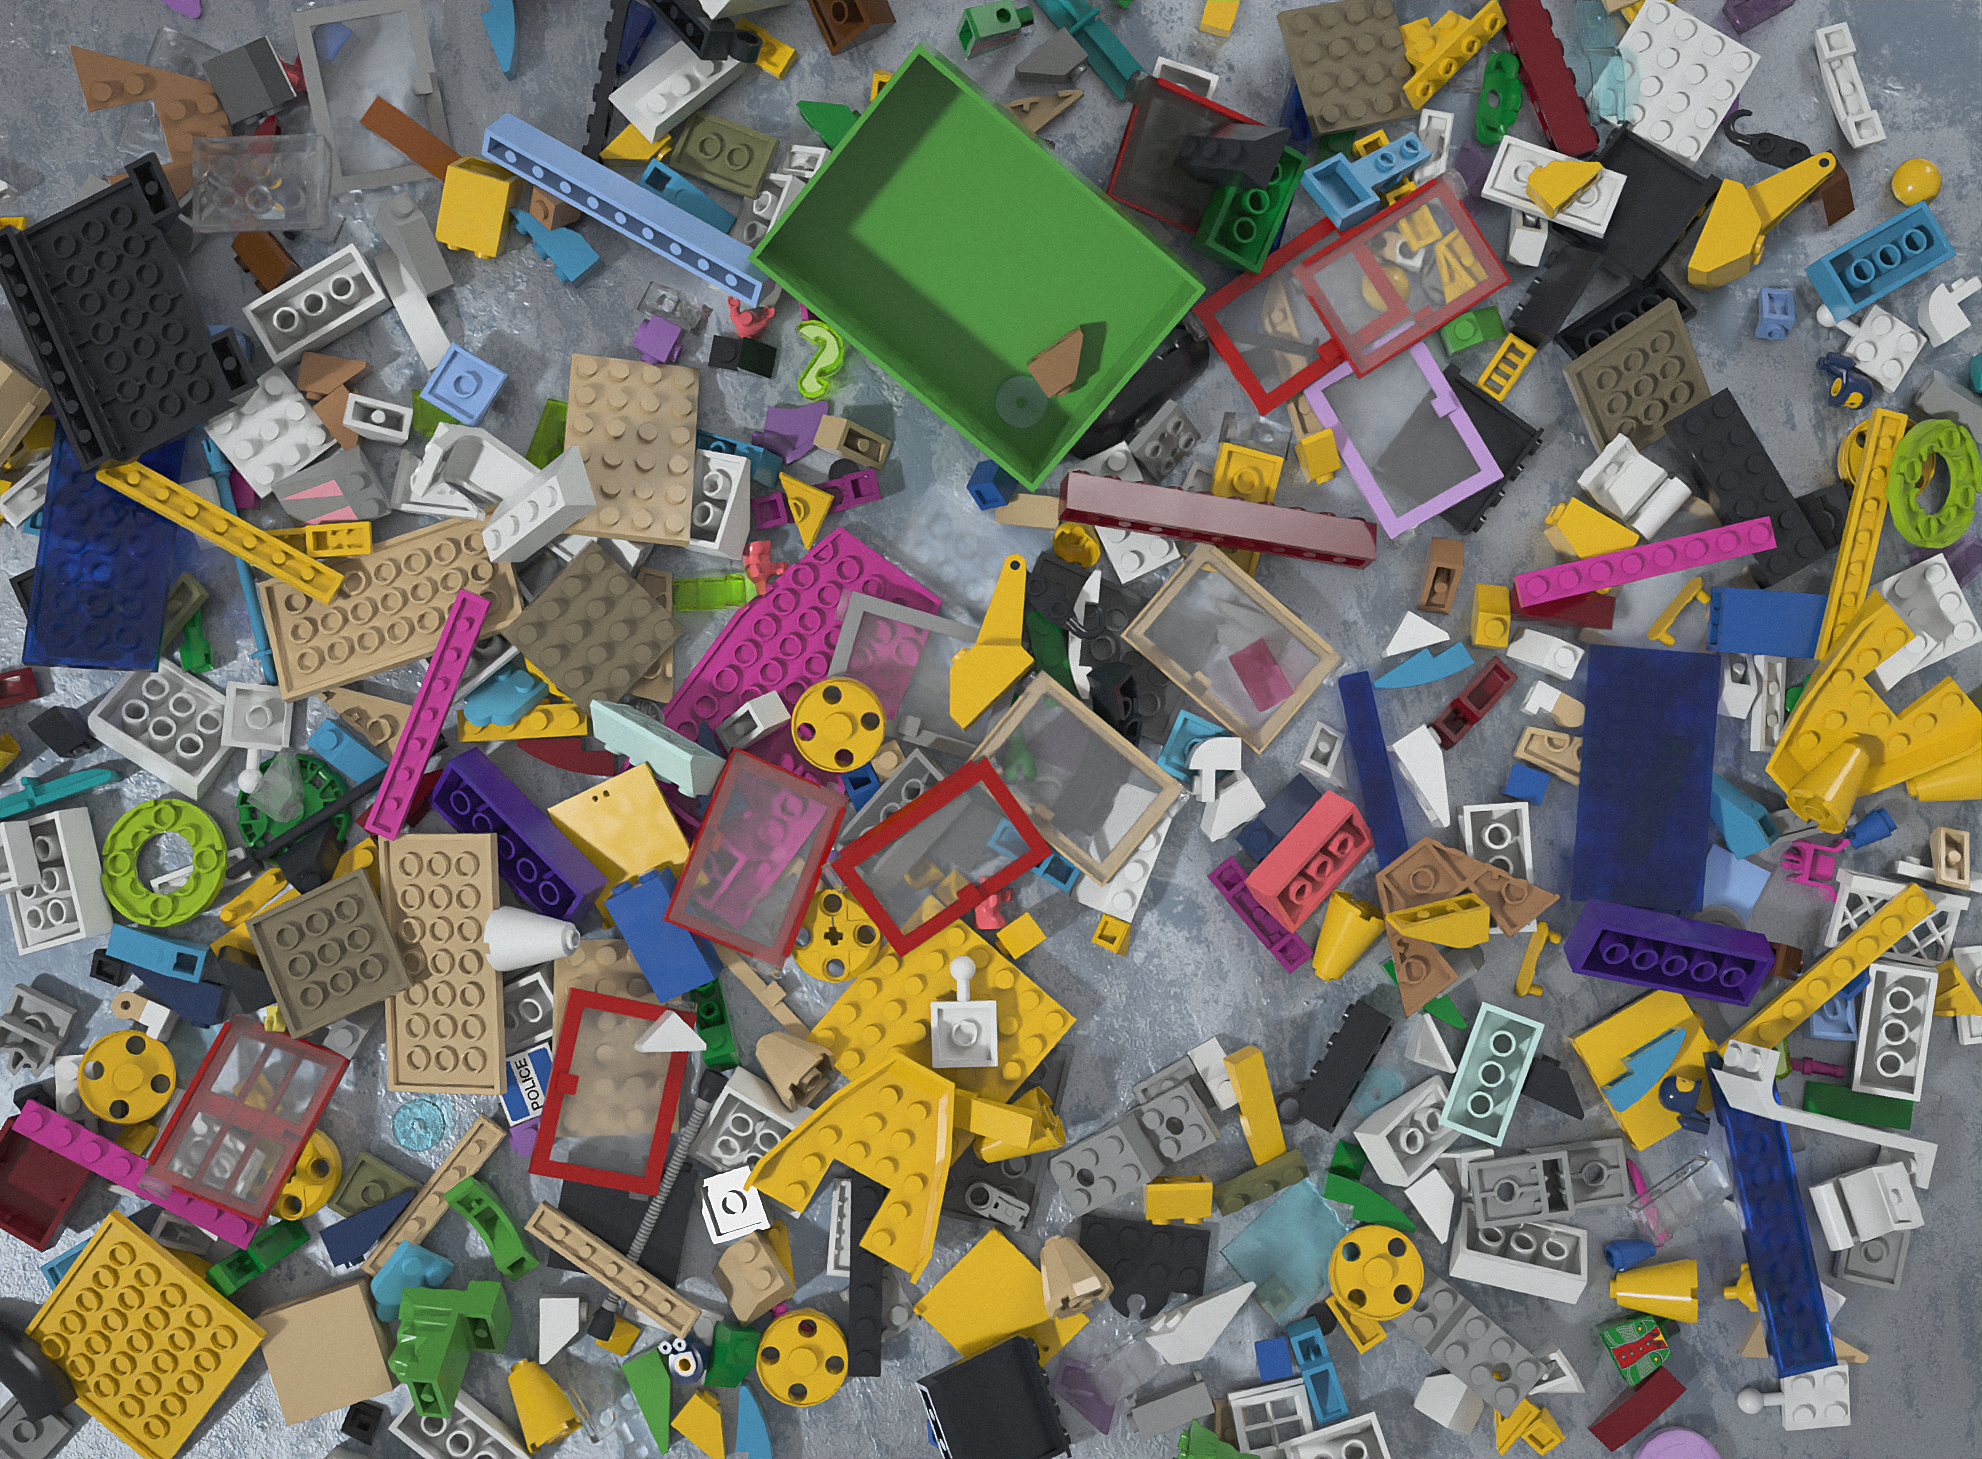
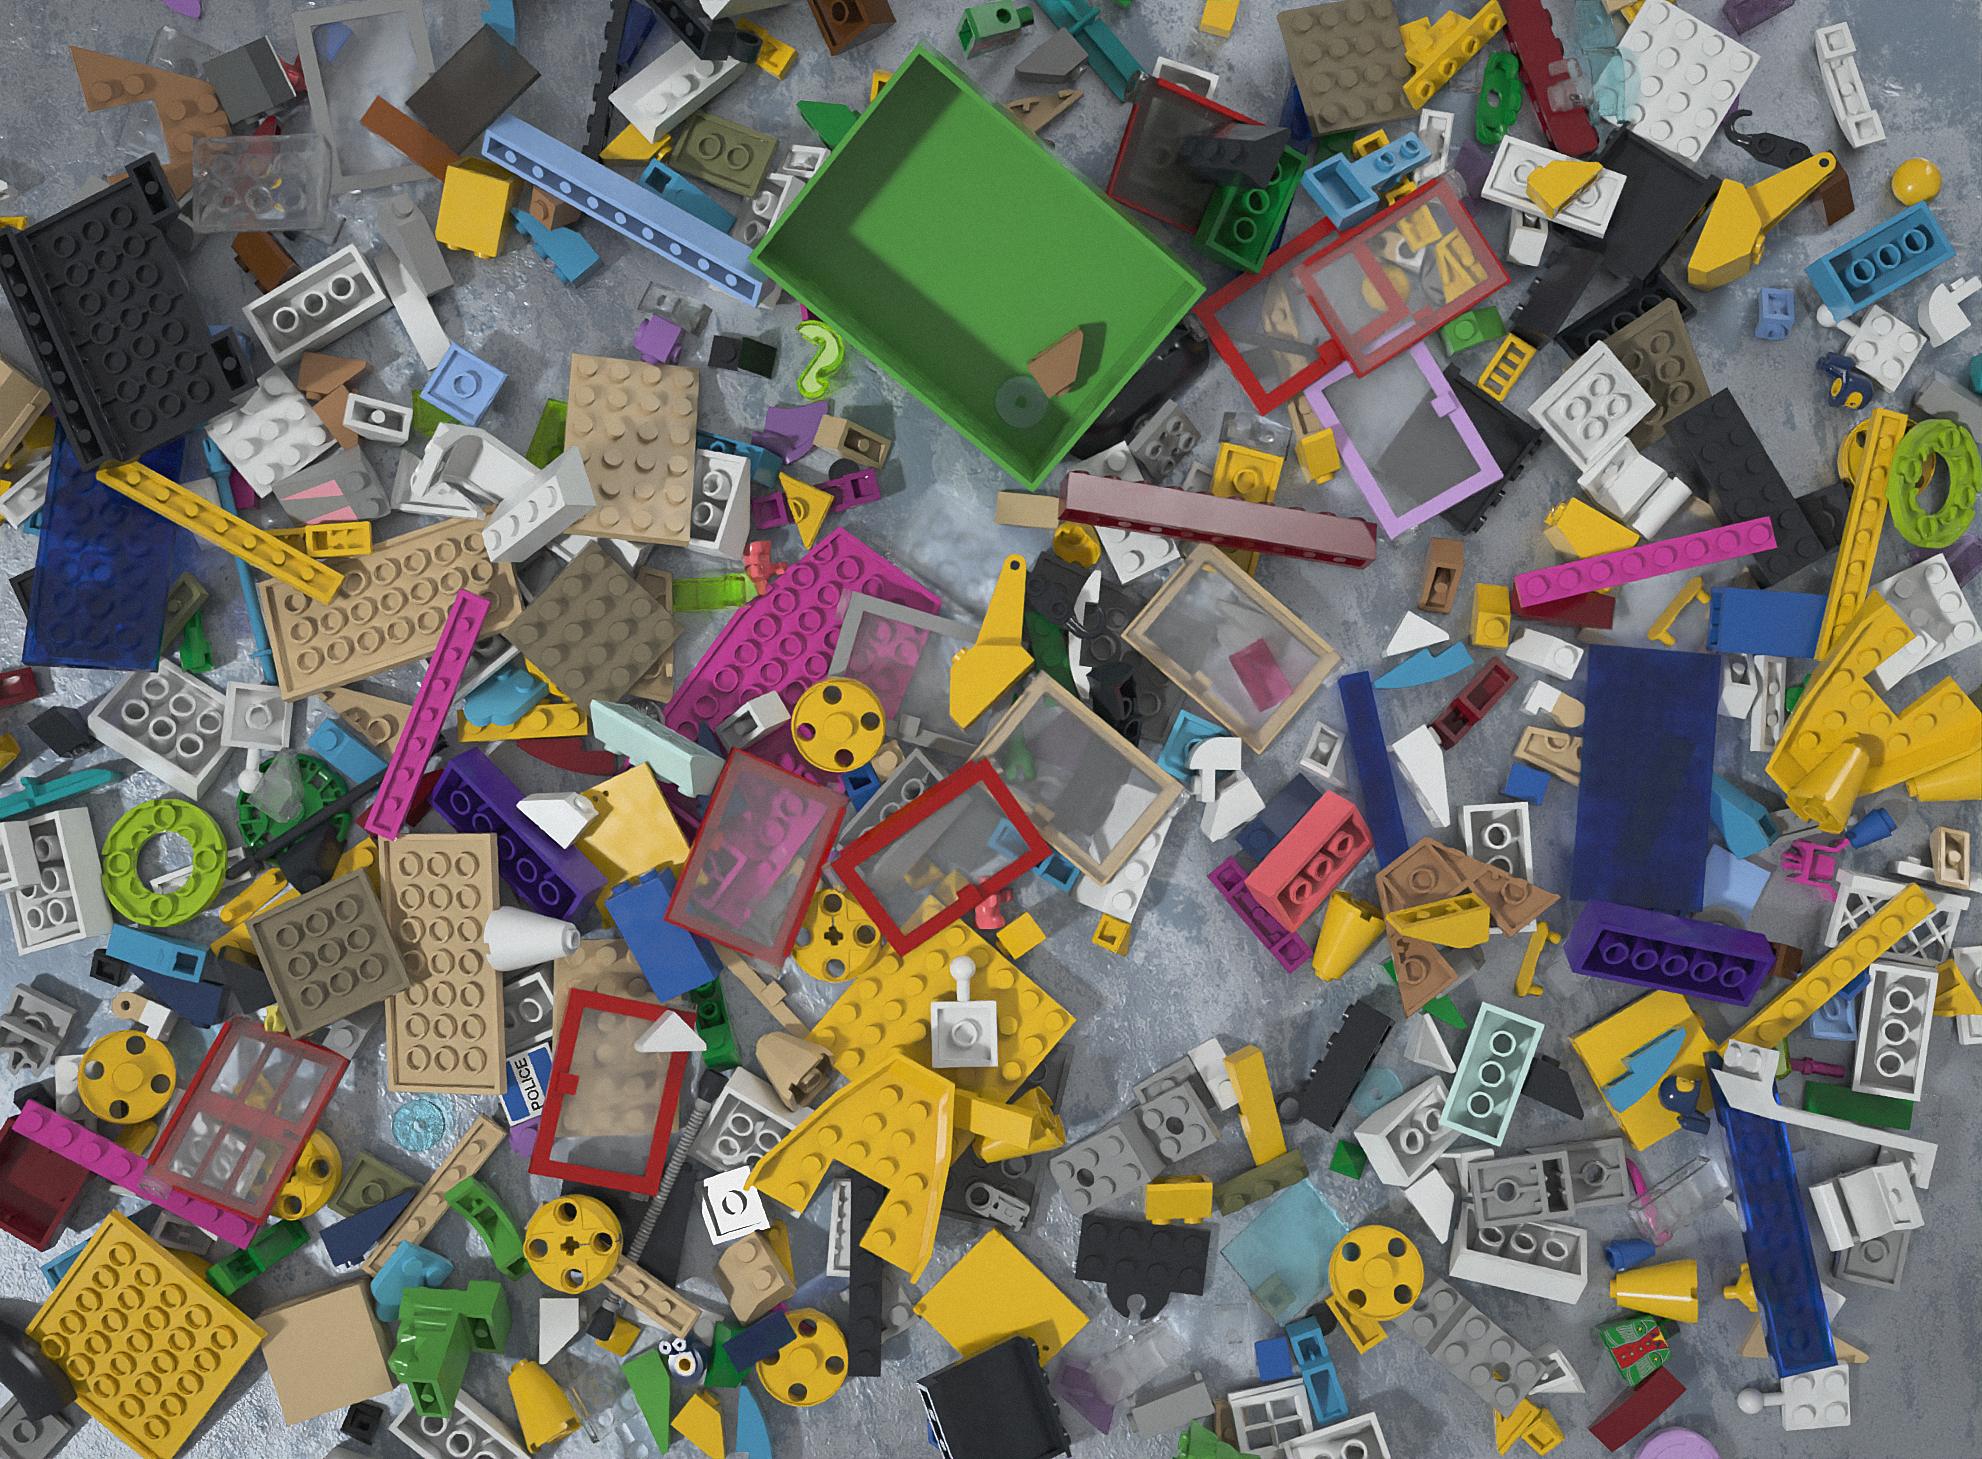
coral piece [727,296,776,341] -> none
blue panel [966,459,1019,511] -> none
tan cone [1040,1235,1114,1320] -> none
white slope [1145,1281,1257,1365] -> none
green slope [1319,1169,1416,1233] -> none
white slope [1412,1373,1484,1435] -> none
none -> clear smoke piece [405,23,542,157]
none -> white slope [516,792,599,849]
none -> yellow piece [523,1194,623,1294]
none -> clear blue slope [722,1309,797,1373]
none -> white plate [1527,340,1656,473]
none -> clear piece [1547,57,1594,112]

